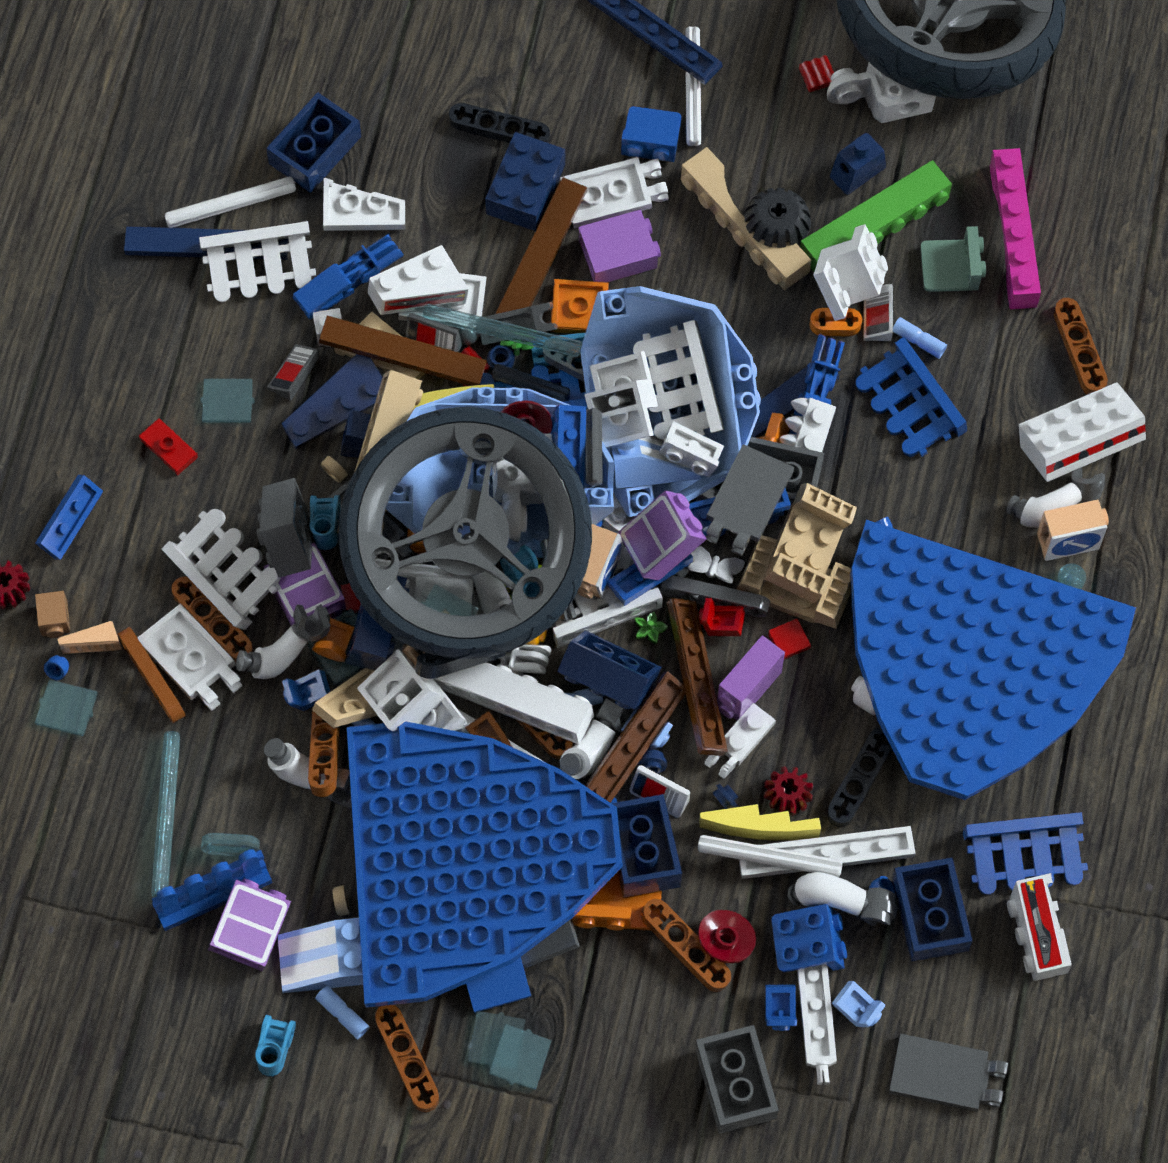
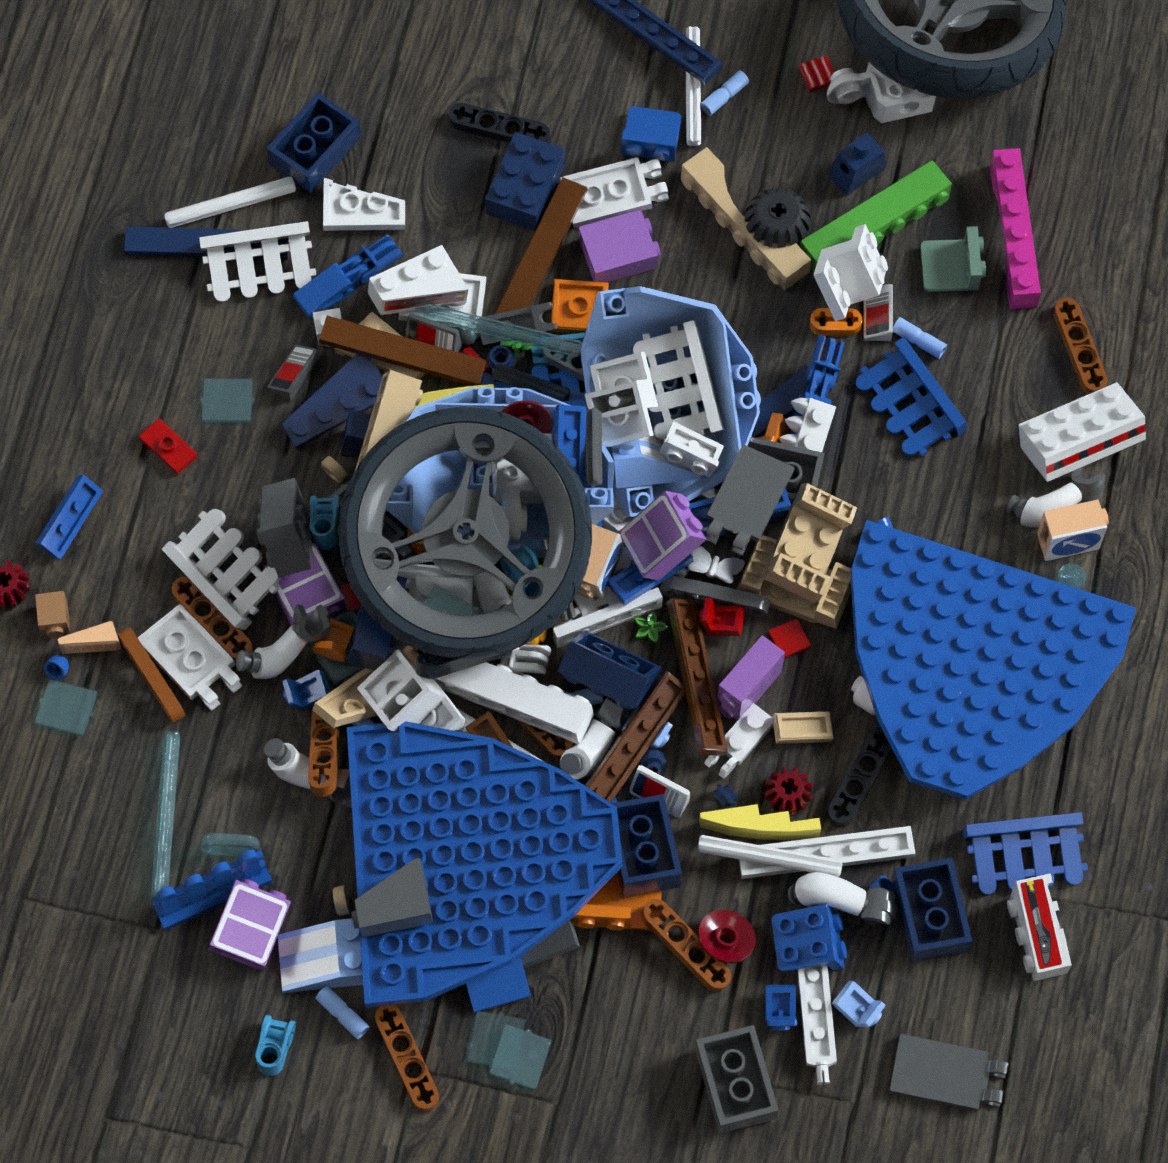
none -> dark grey slope [351,858,433,937]
none -> light blue piece [701,70,749,116]
none -> tan tile [772,712,834,744]

